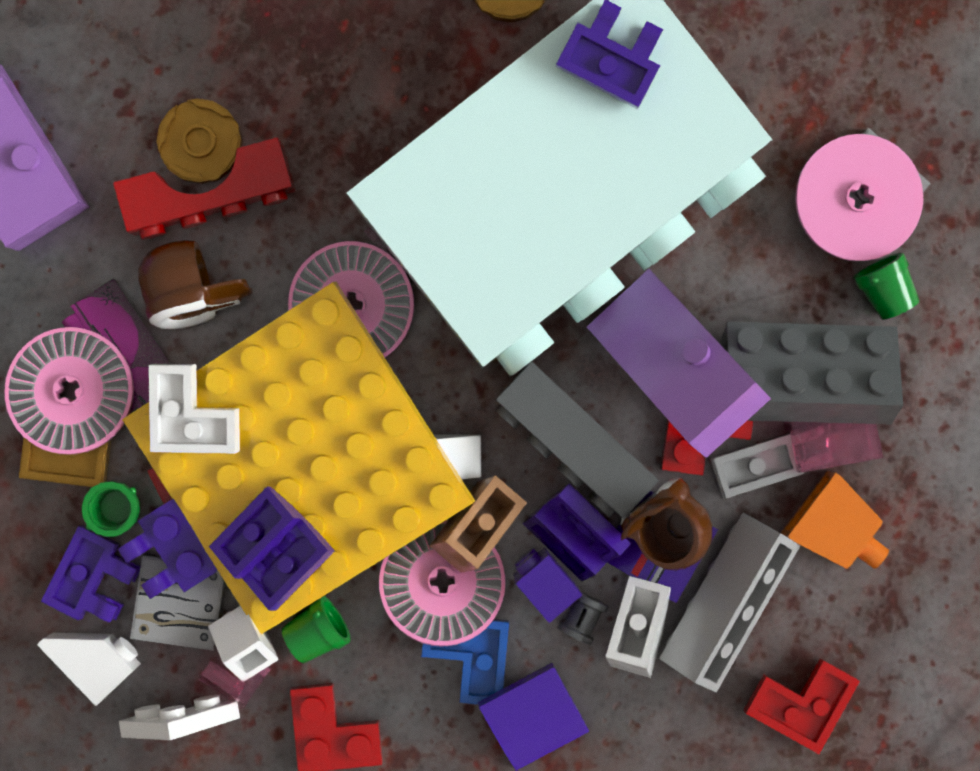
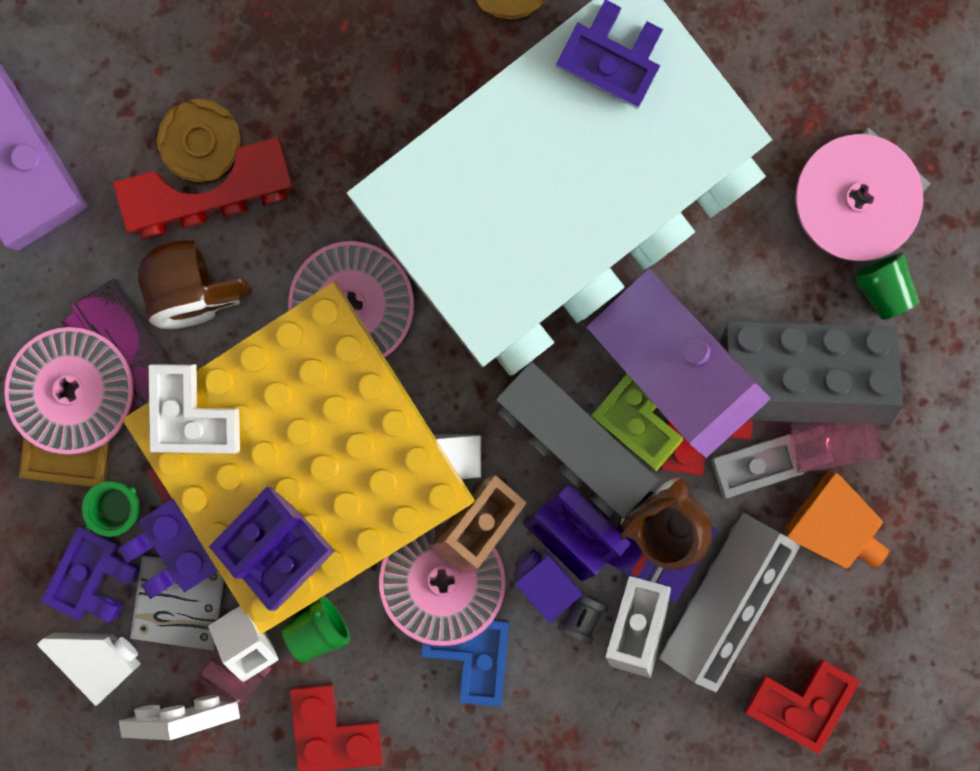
dark purple slope [478,663,589,771] -> none
none -> lime plate [591,374,684,472]

